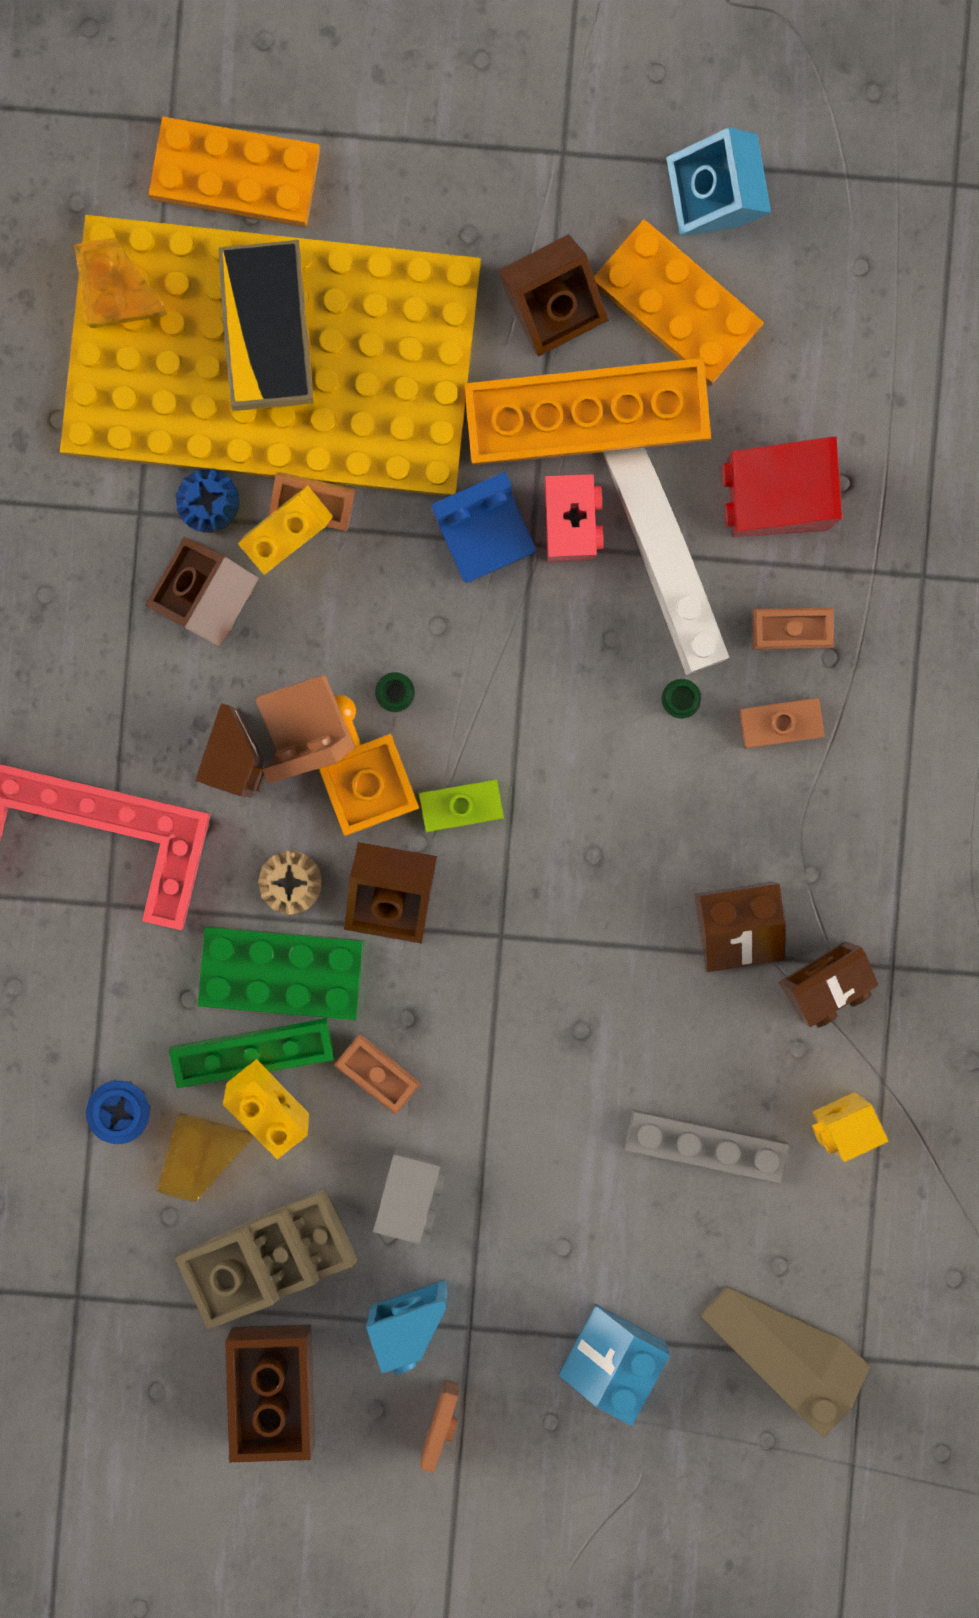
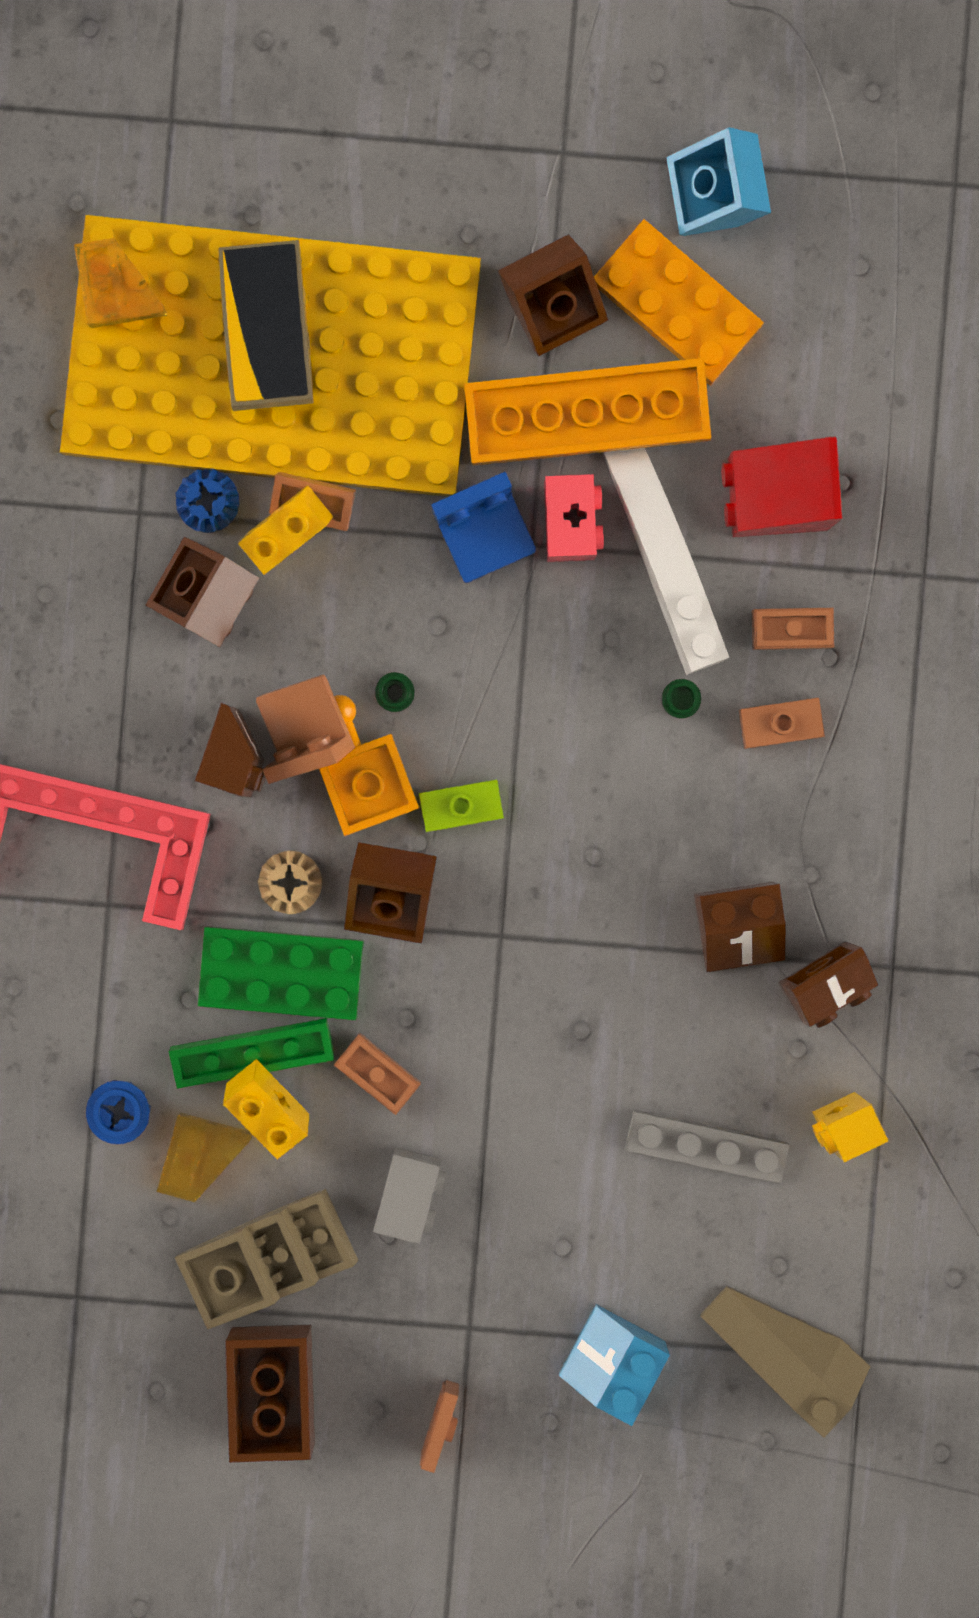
light orange plate [148,116,320,227] -> none
dark azure slope [366,1280,448,1374] -> none

